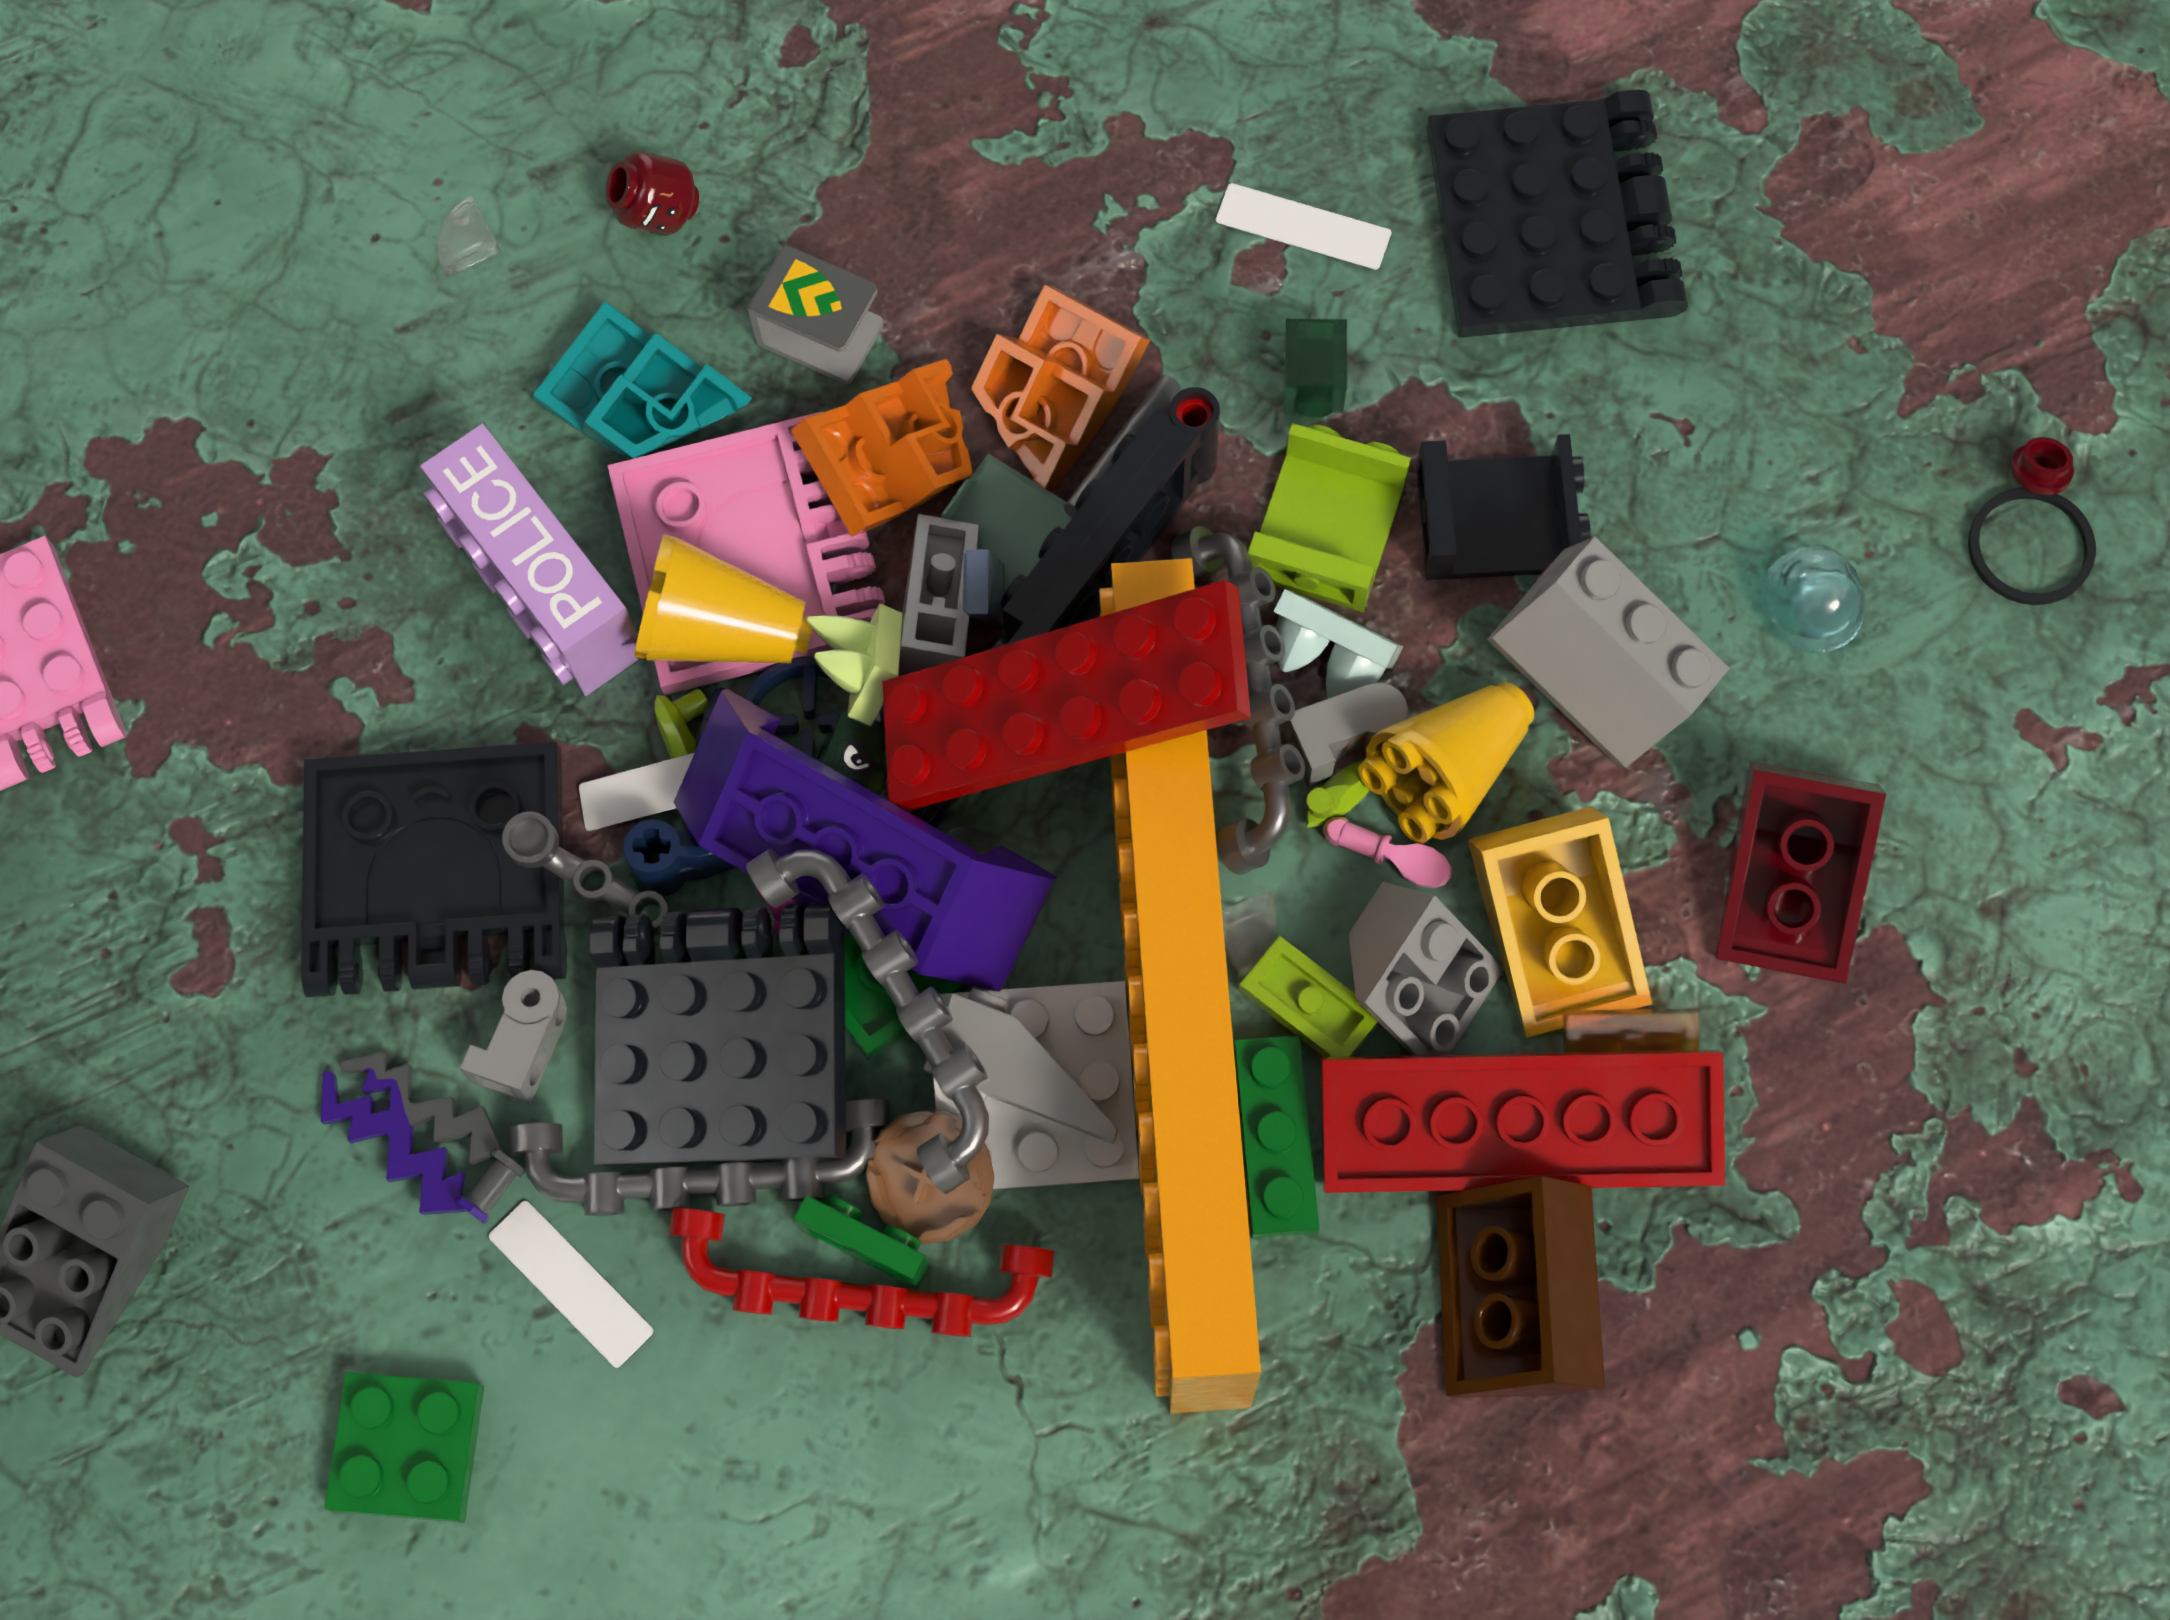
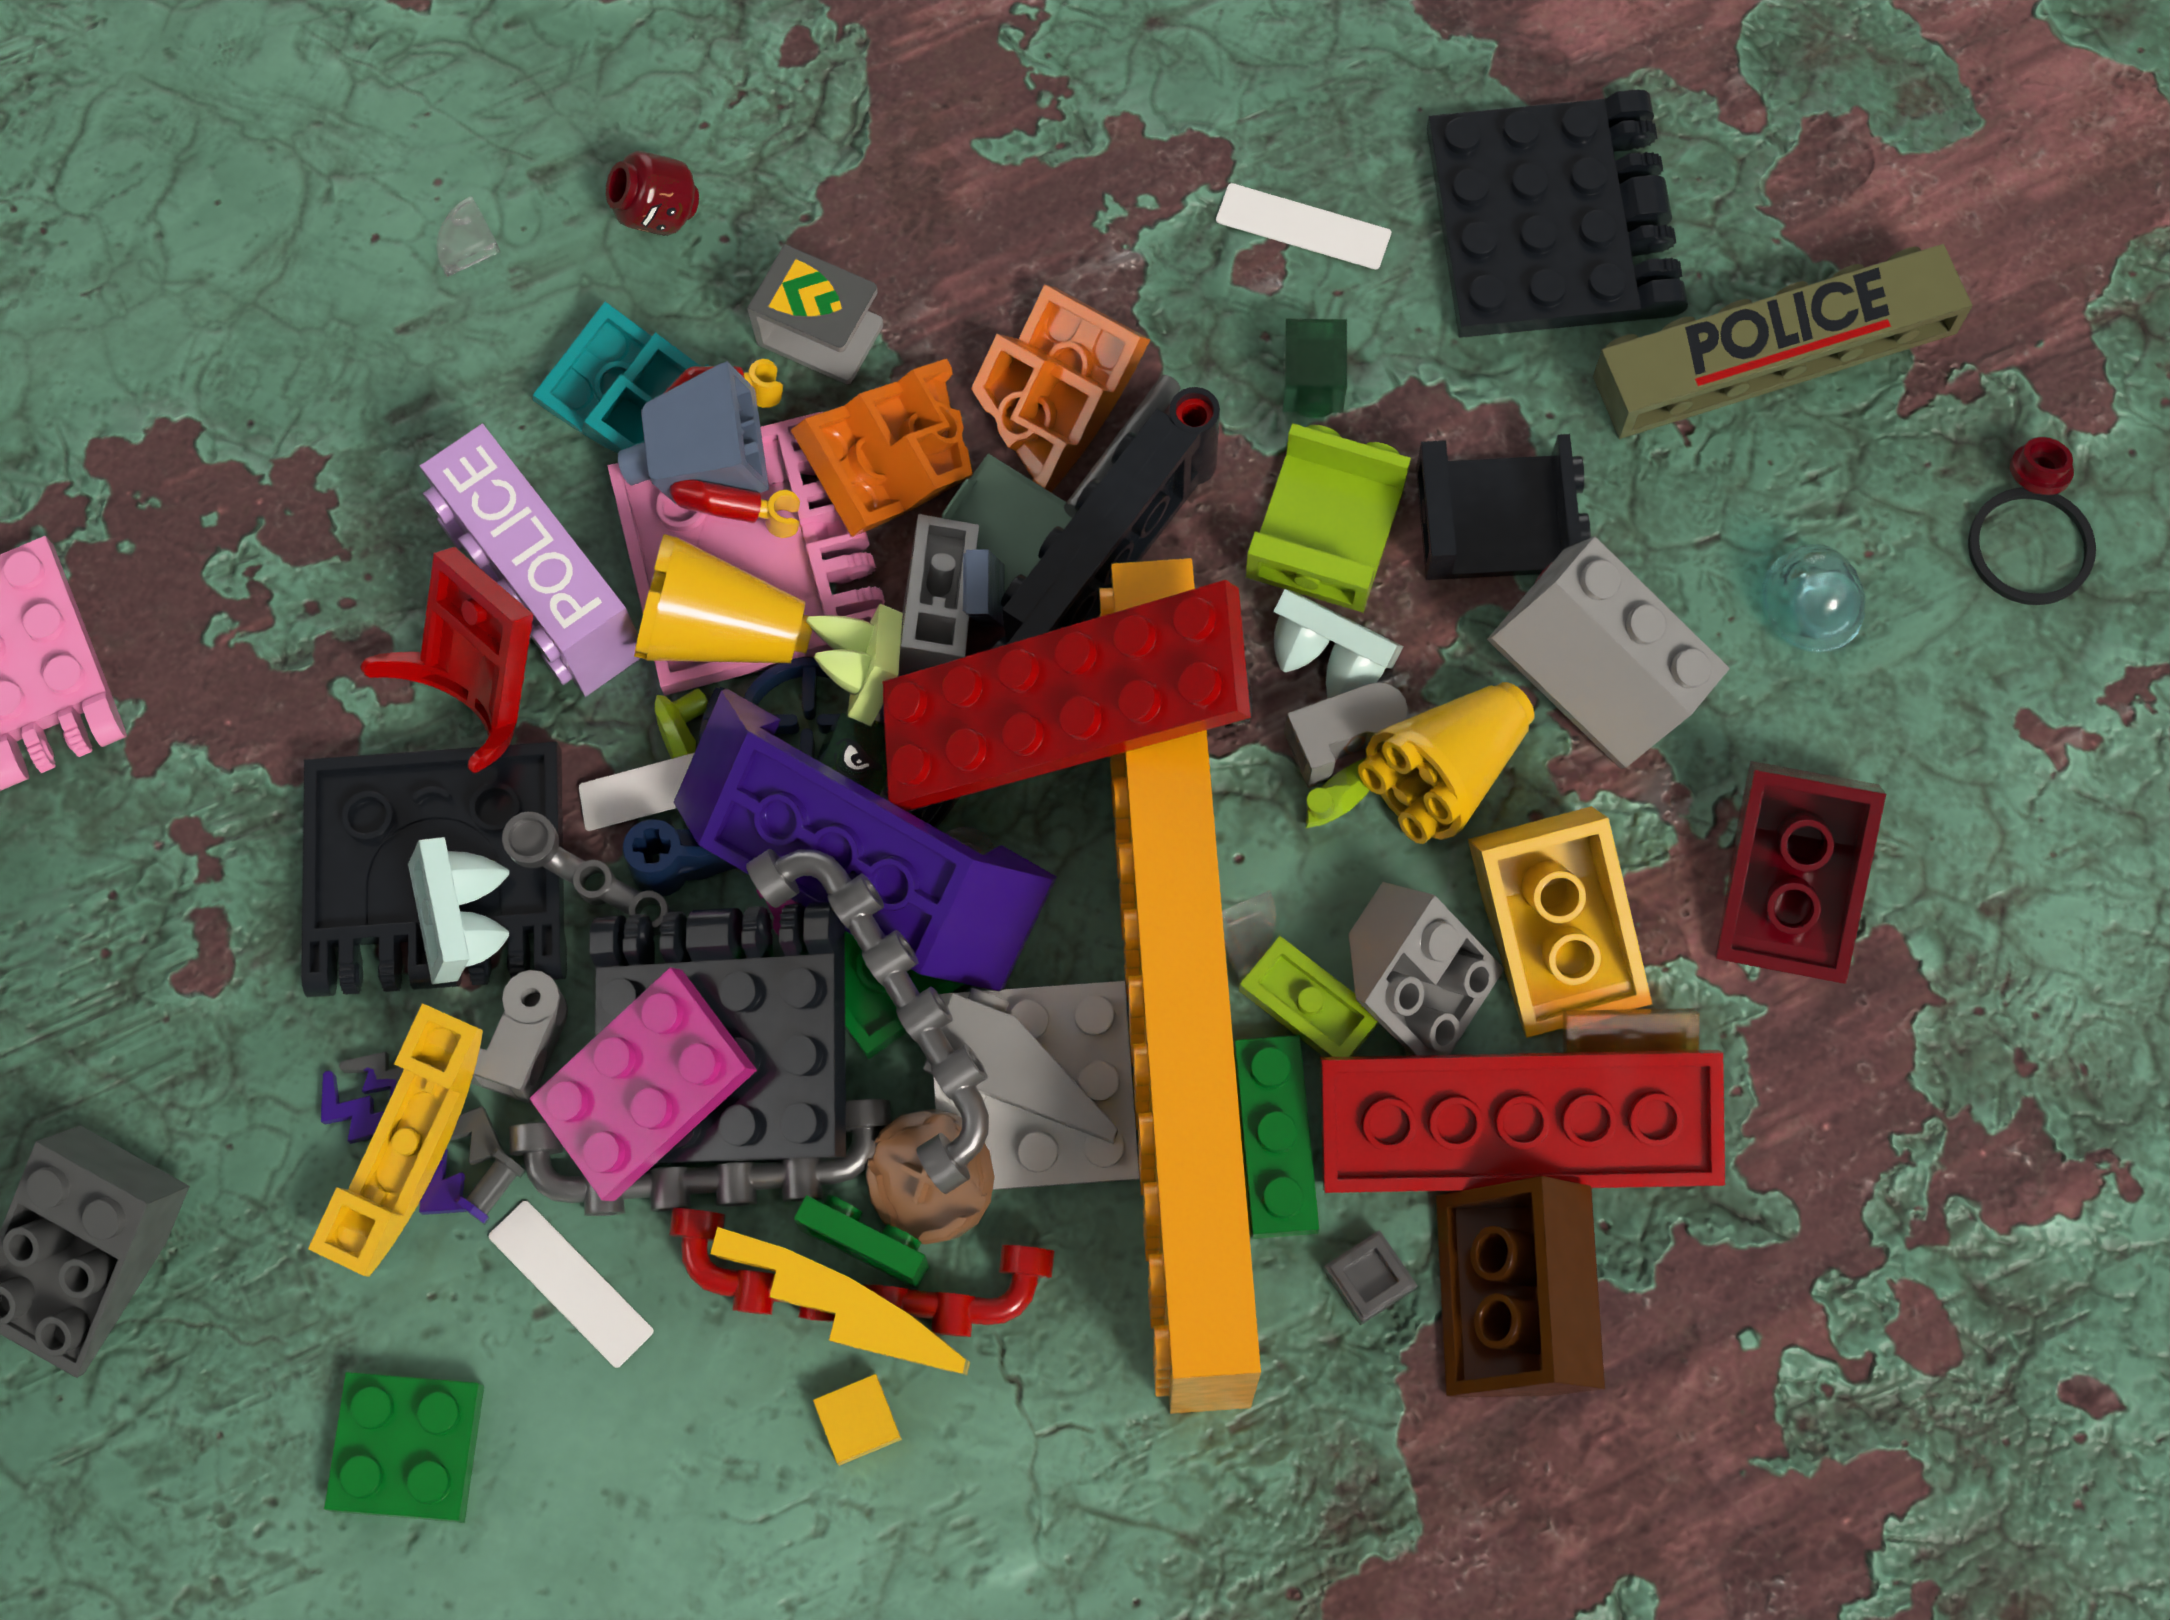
flat silver bar [1171,526,1305,875] -> none
bright pink piece [1323,817,1452,889] -> none
none -> yellow slope [308,1003,483,1277]
none -> red piece [360,547,533,773]
none -> light aqua tile [408,837,509,984]
none -> dark pink plate [529,967,757,1201]
none -> sand blue torso [618,359,800,538]
none -> yellow slope [710,1227,970,1375]
none -> yellow tile [813,1374,902,1466]
none -> flat silver tile [1323,1230,1418,1326]
none -> olive brick [1593,244,1973,439]

